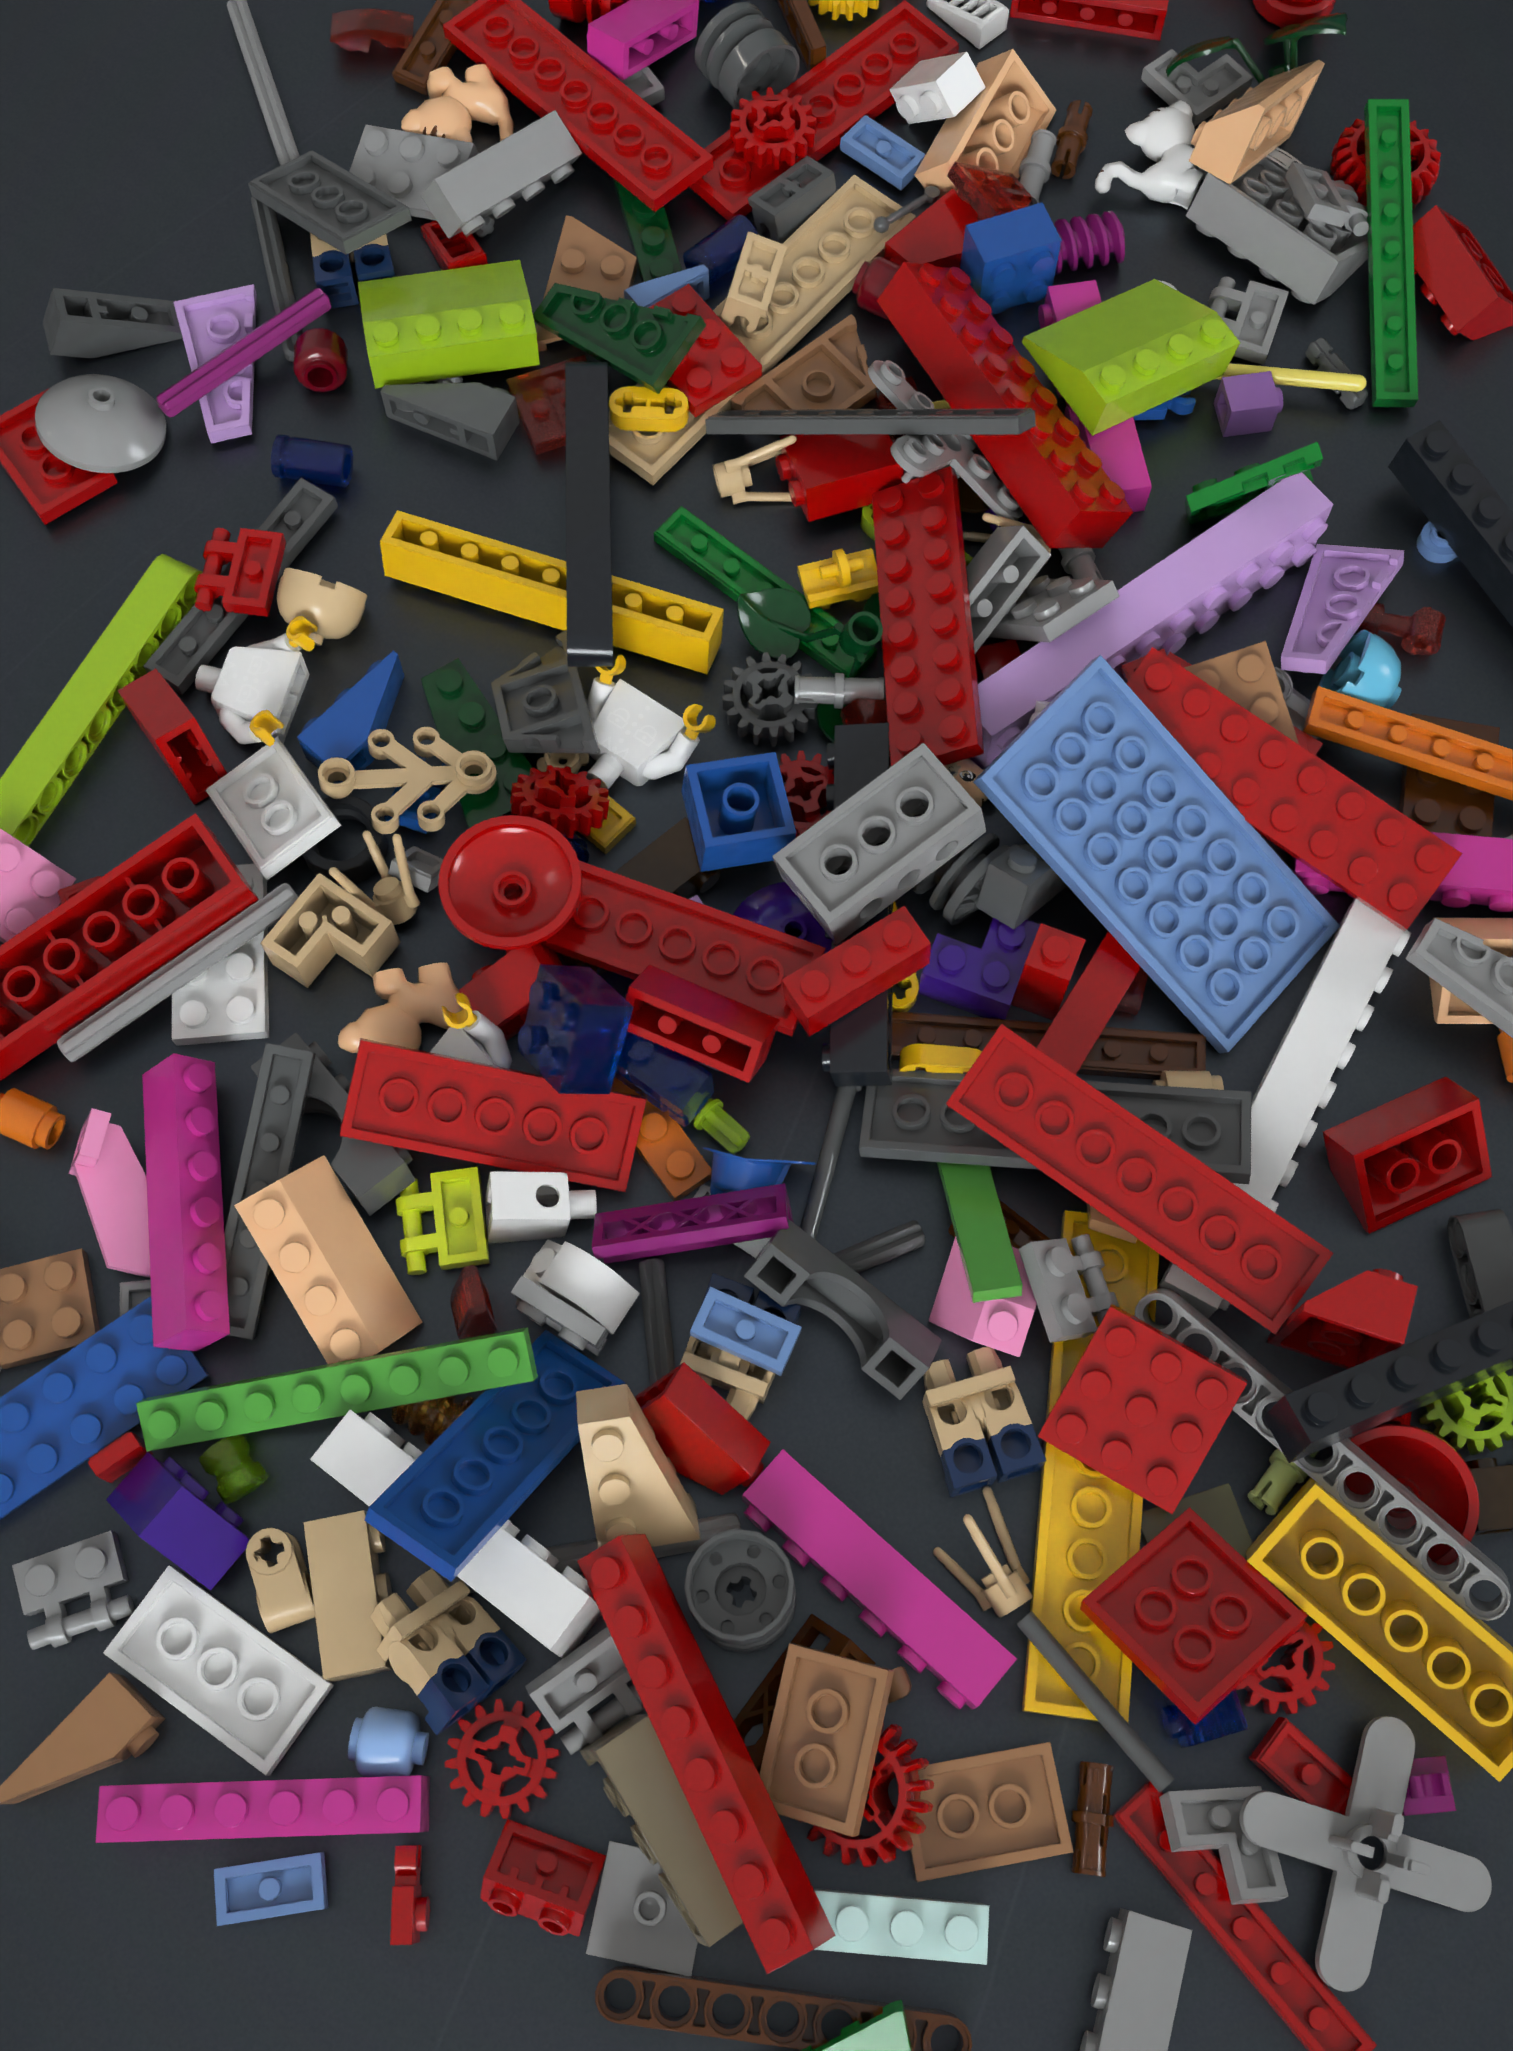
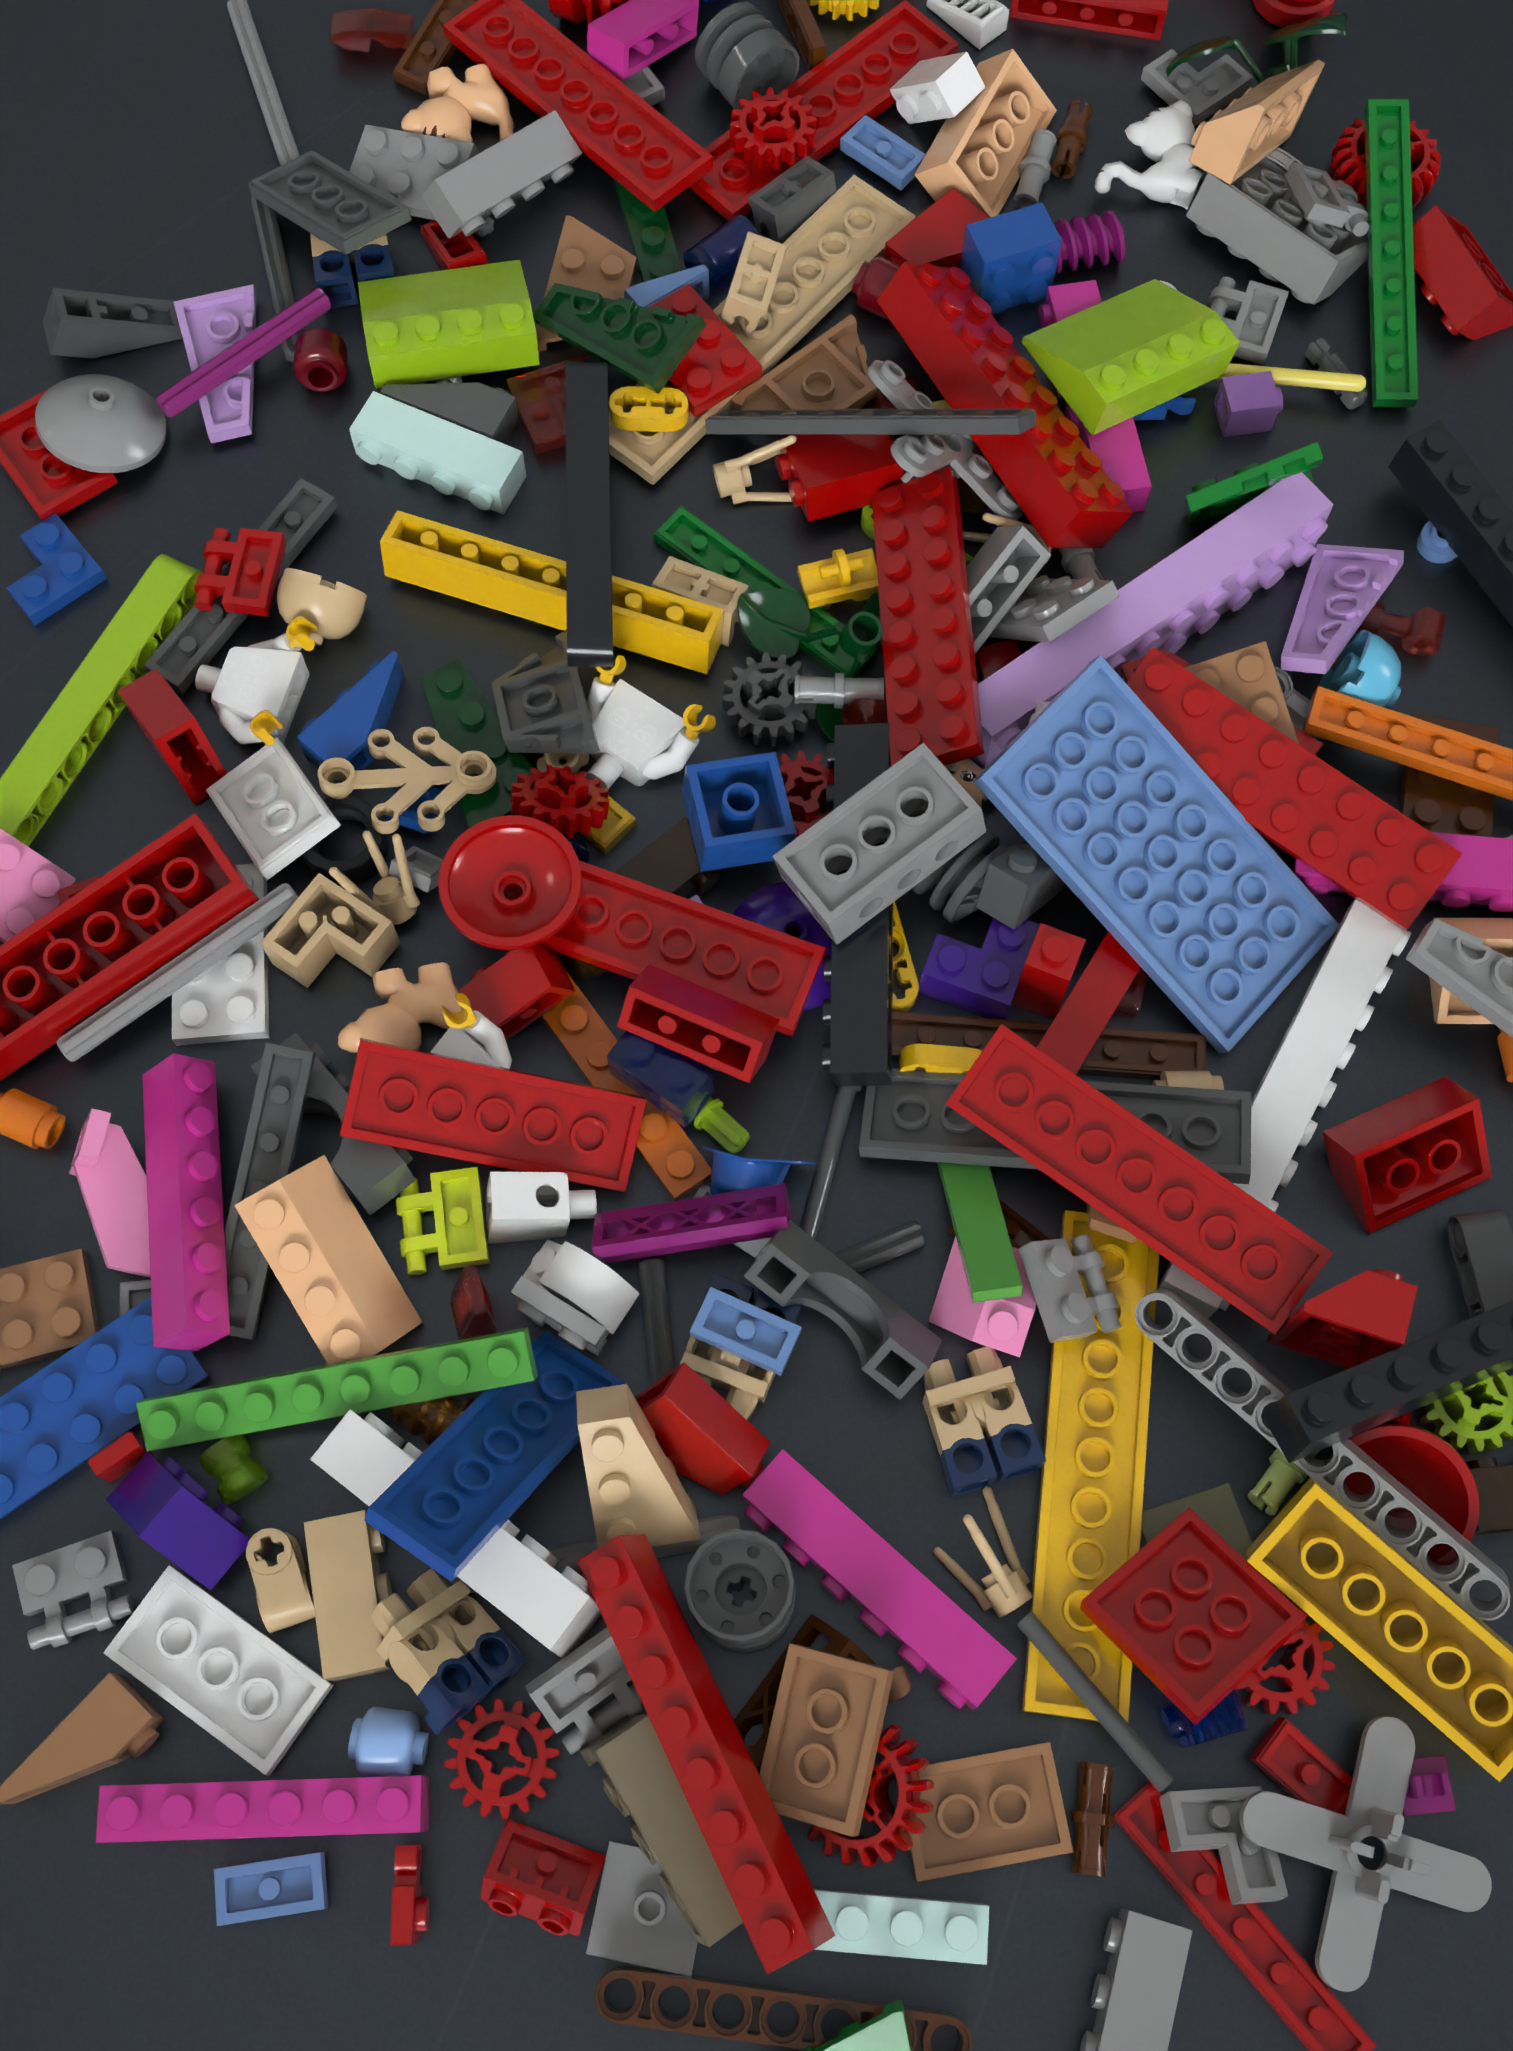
clear blue piece [271,434,353,488] -> none
clear blue brick [518,964,634,1094] -> none
red brick [782,906,931,1037] -> none
dark grey hinge [873,186,940,233] -> none
clear red plate [947,162,1032,221] -> none
red plate [1037,1303,1247,1515] -> none
none -> blue plate [7,513,107,626]
none -> light aqua brick [349,391,527,515]
none -> tan hinge [652,556,749,647]

